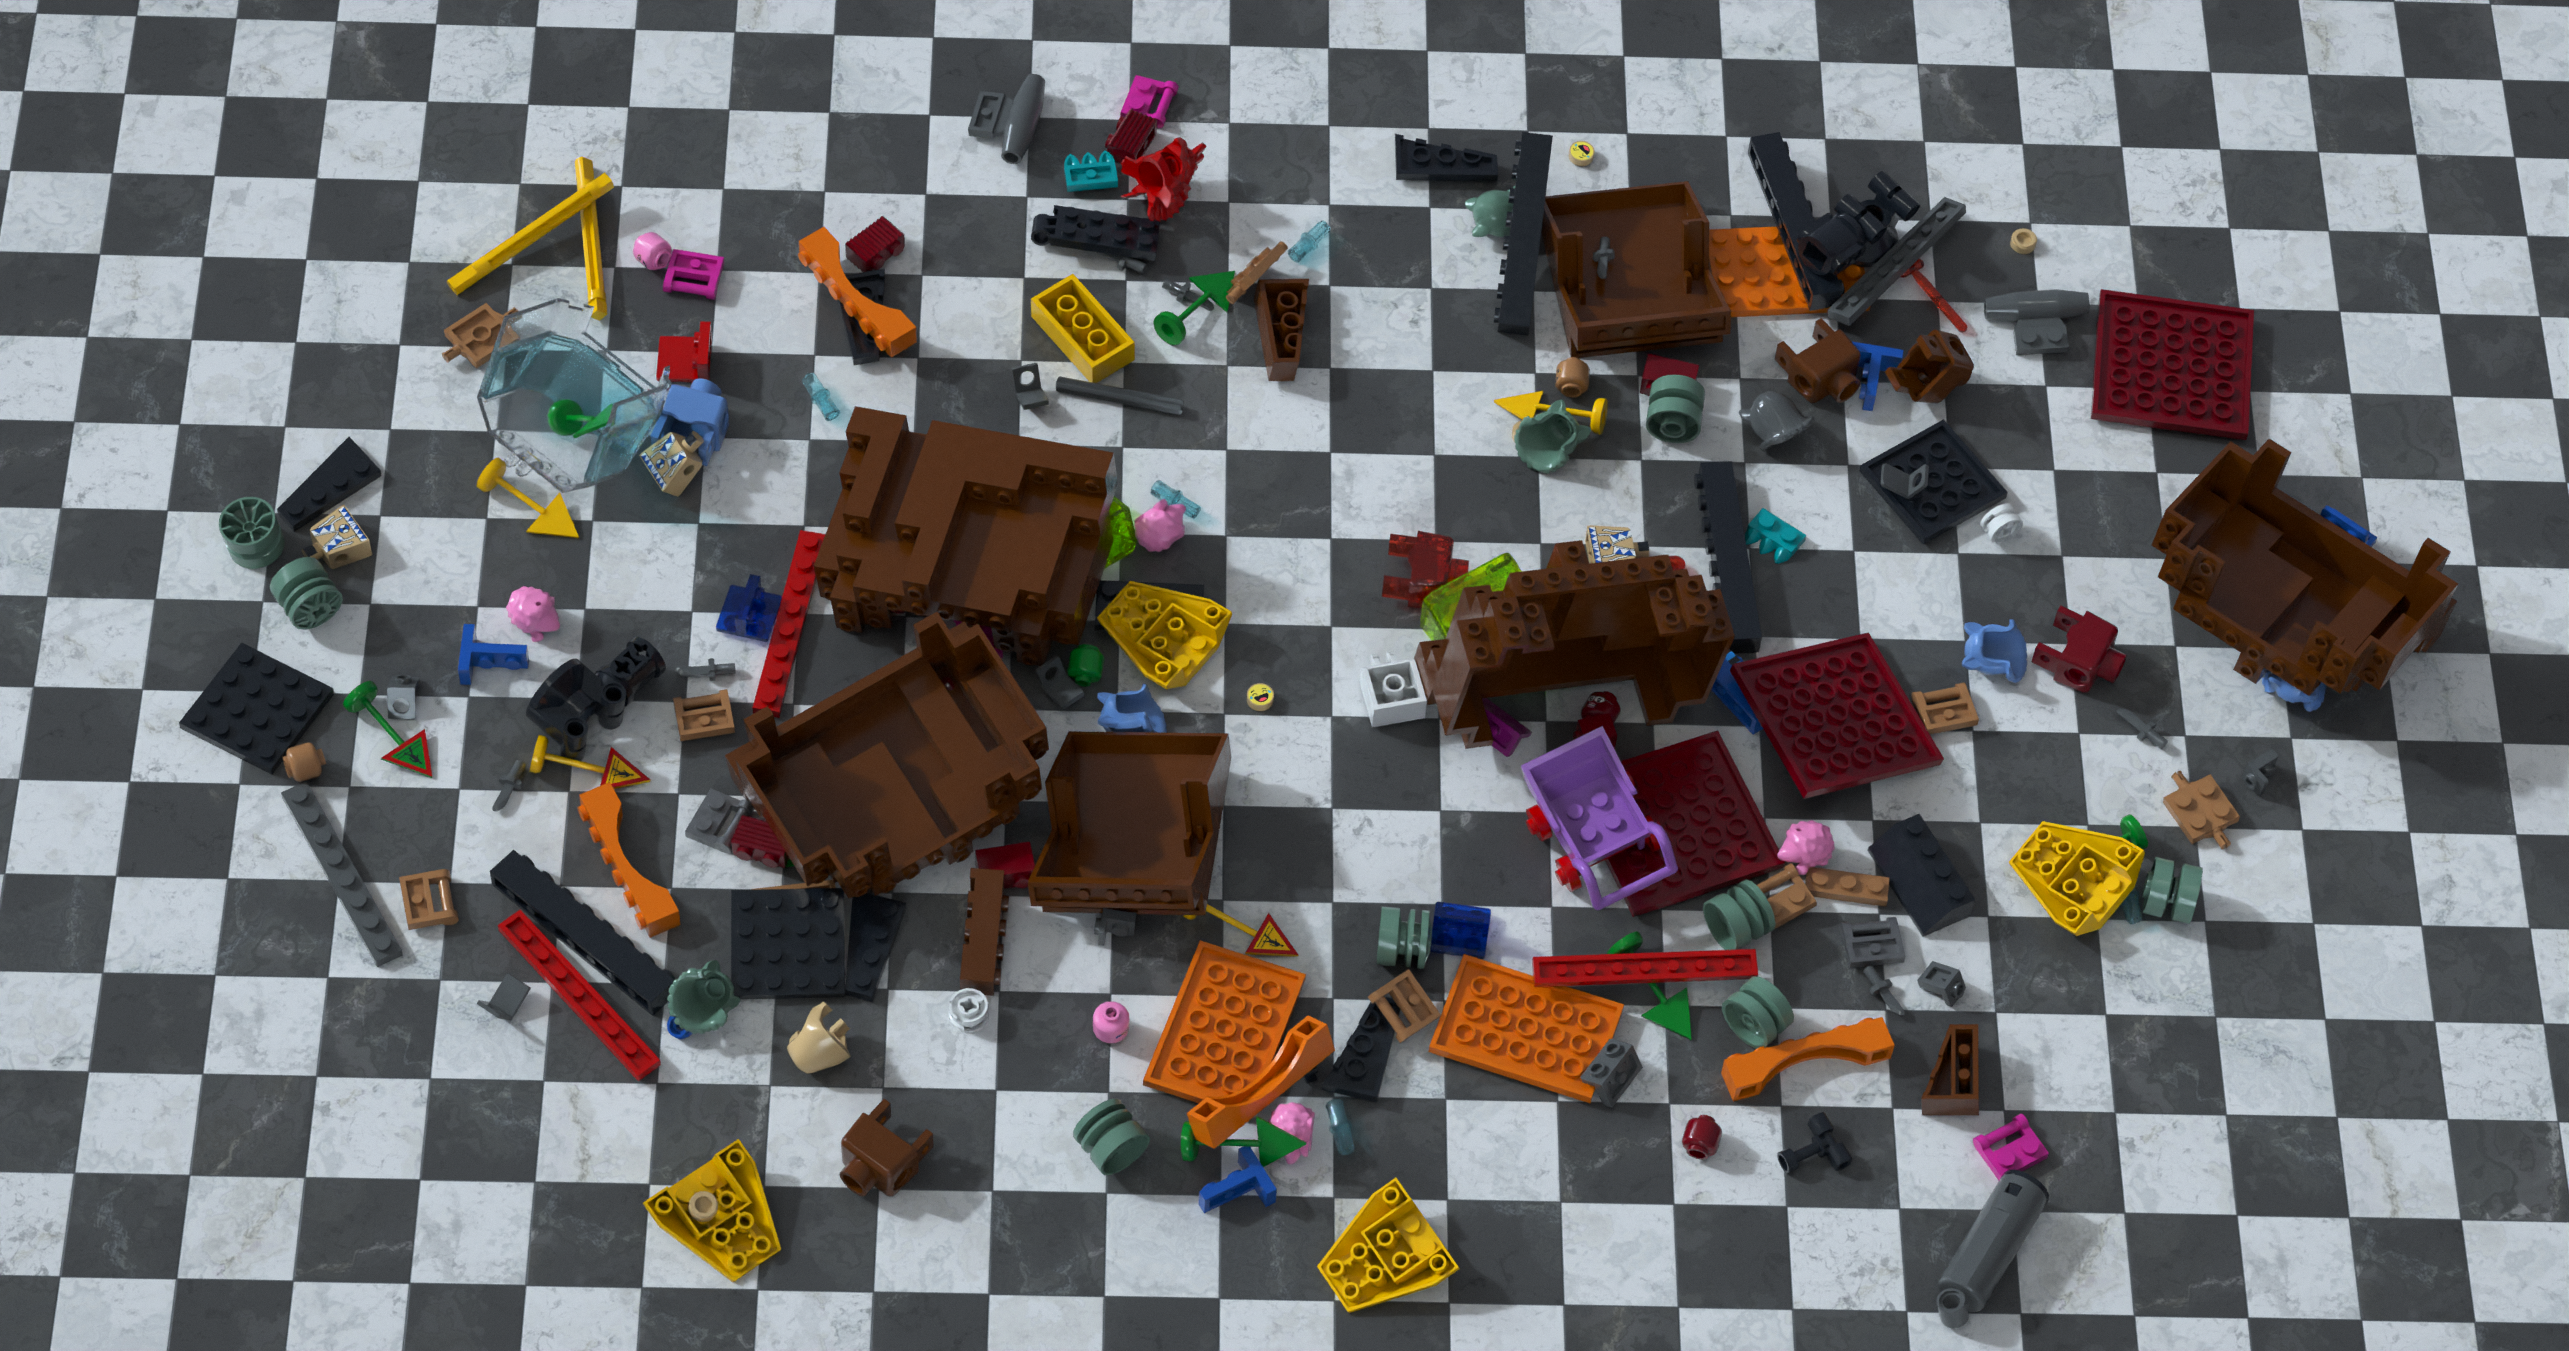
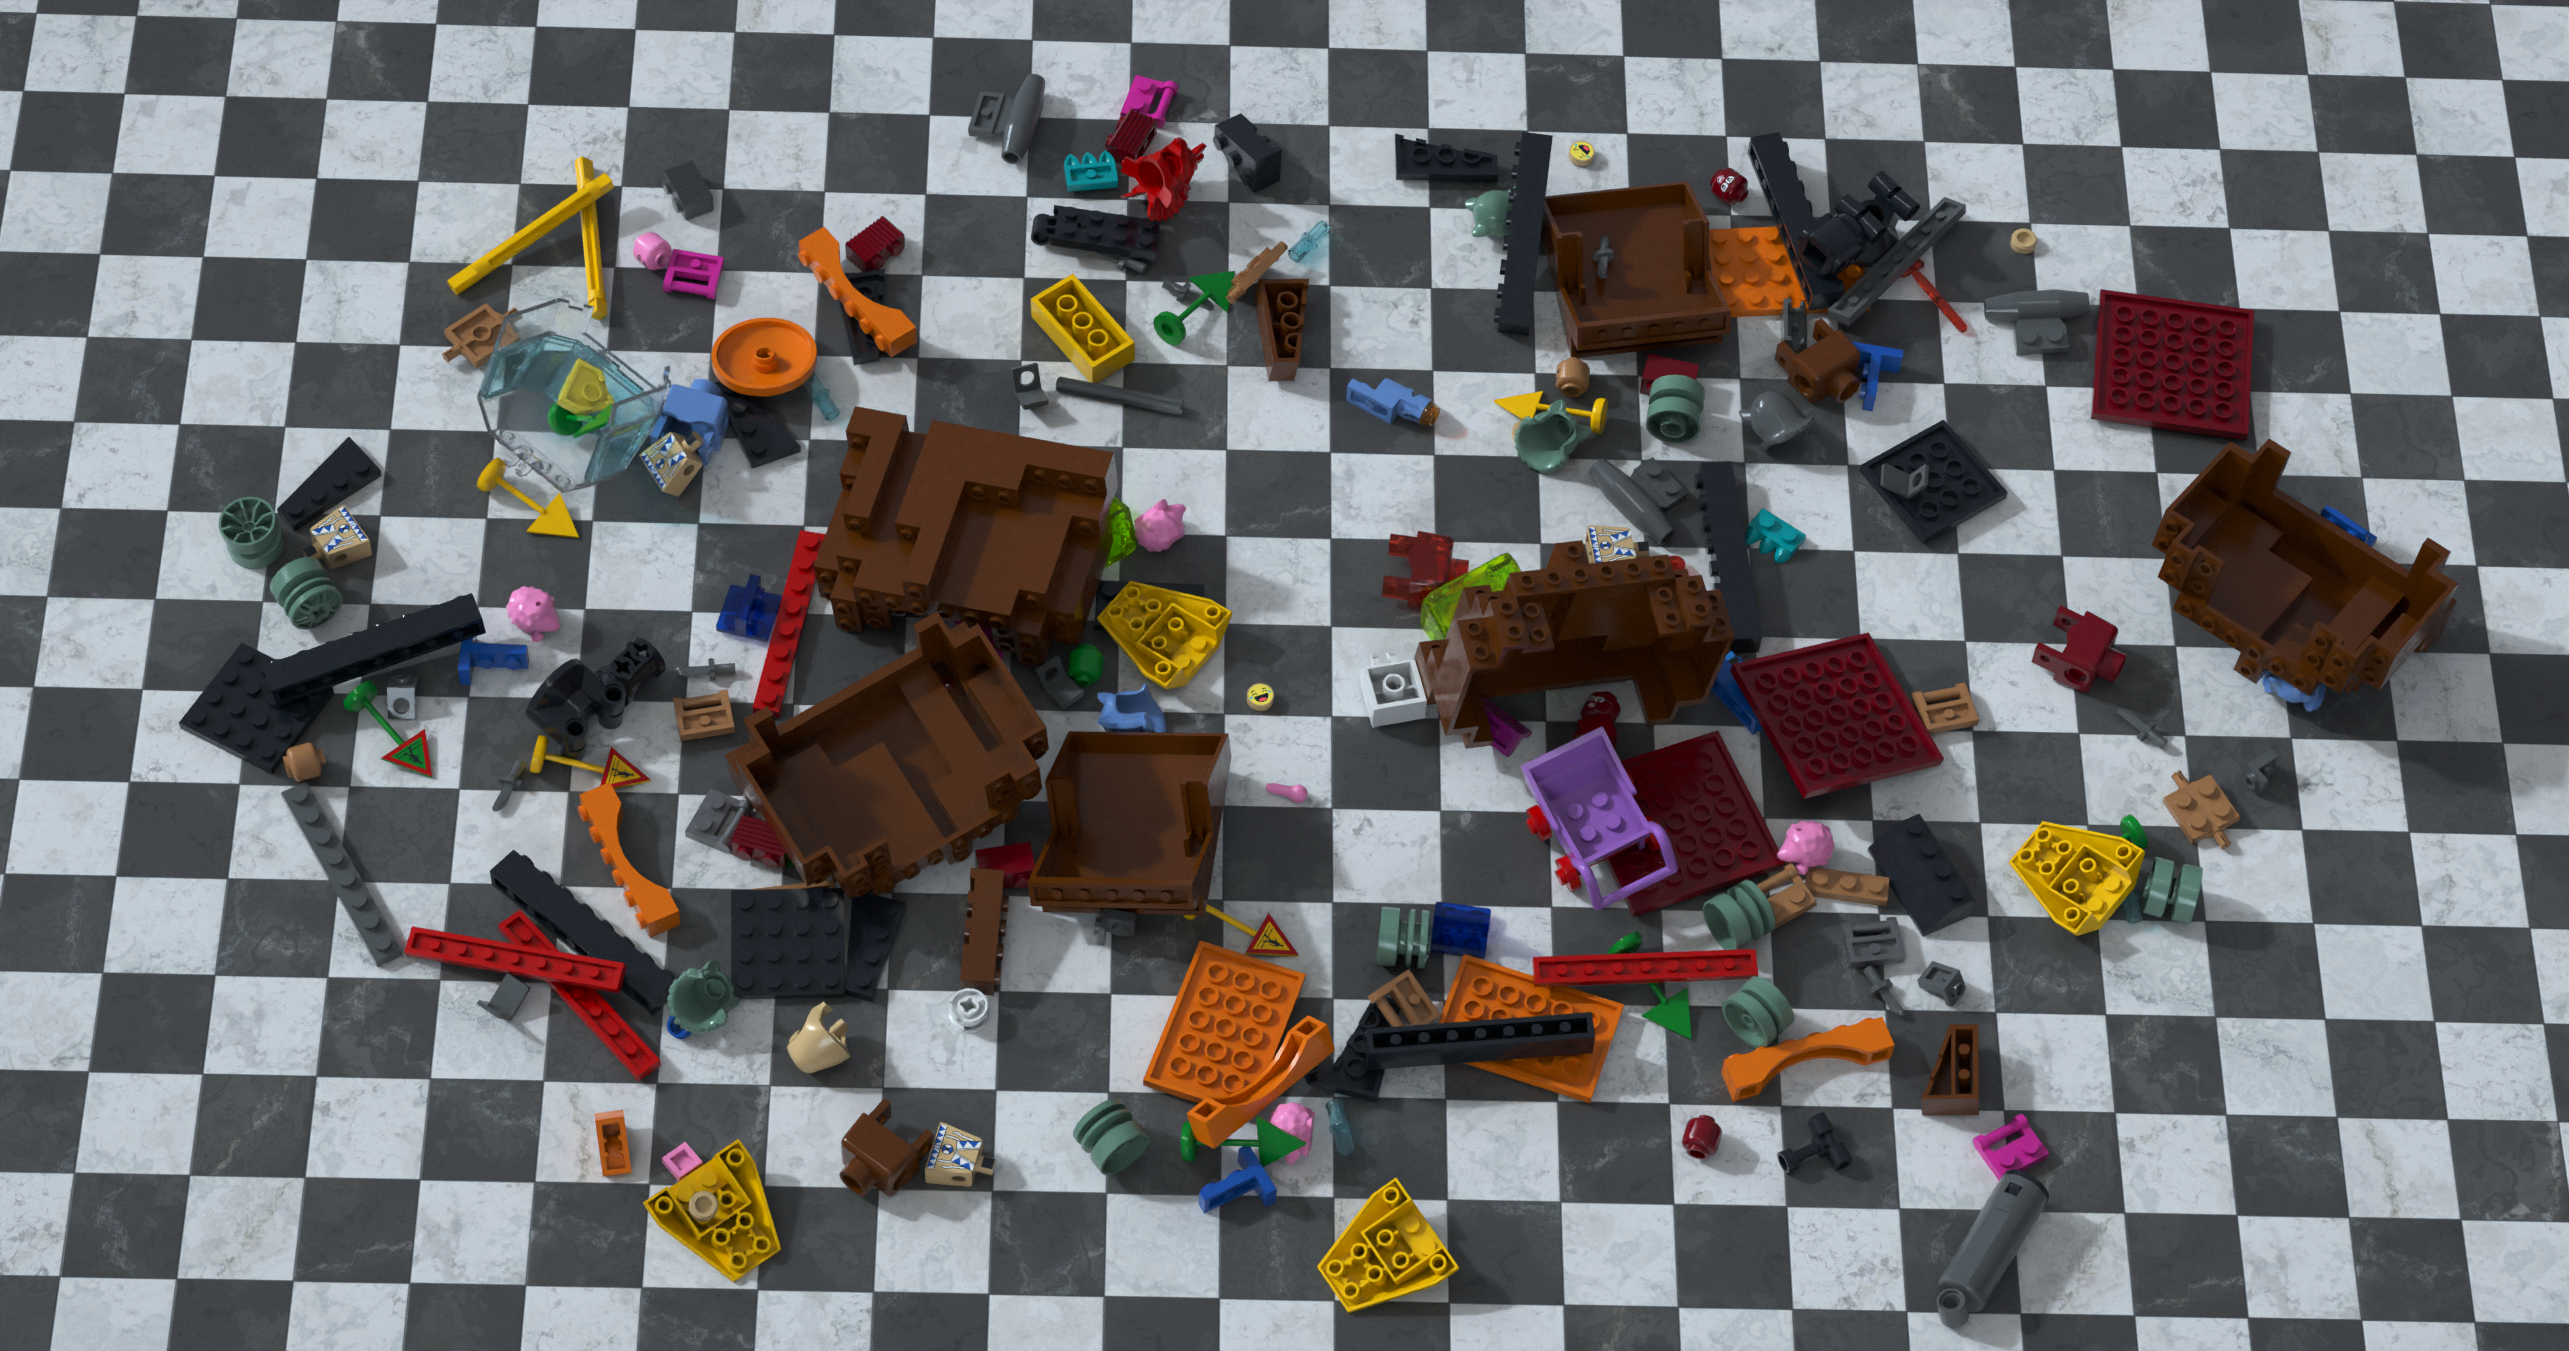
medium nougat plate [399,869,459,930] -> none
red bracket [656,321,712,382] -> none
bright pink head [1093,1001,1130,1043] -> none
clear light blue axle [1150,480,1201,519] -> none
dark grey bracket [1580,1039,1643,1108] -> none
reddish brown piece [1885,330,1974,403] -> none
medium blue hair [1962,619,2027,683] -> none
white wheel [1980,503,2023,544] -> none
none -> black brick [262,593,486,706]
none -> red plate [404,926,627,993]
none -> light yellow plate [556,358,616,415]
none -> orange arch [594,1109,632,1177]
none -> dark grey brick [662,160,714,221]
none -> bright pink plate [662,1142,703,1182]
none -> orange dish [711,318,817,396]
none -> black wing [715,381,801,469]
none -> torso [925,1122,996,1187]
none -> black wedge [1213,113,1282,193]
none -> bright pink piece [1266,783,1308,803]
none -> medium blue plate [1346,378,1440,427]
none -> black brick [1364,1012,1595,1070]
none -> dark grey plate [1589,457,1688,545]
none -> dark red head [1710,168,1749,206]
none -> dark grey hinge [1780,298,1807,354]

